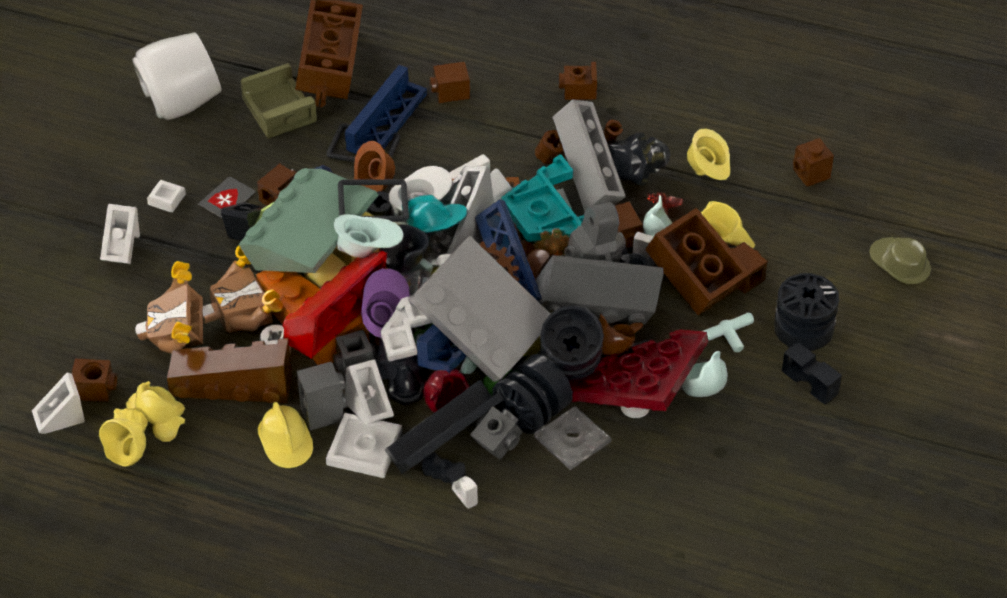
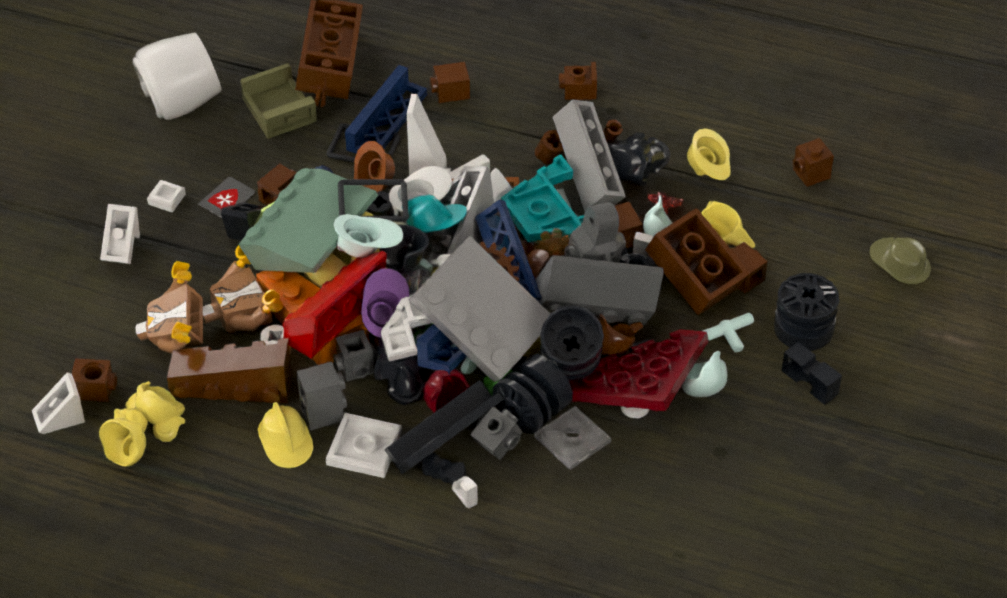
white slope [345,359,394,424] -> none
none -> white wedge [407,94,451,176]

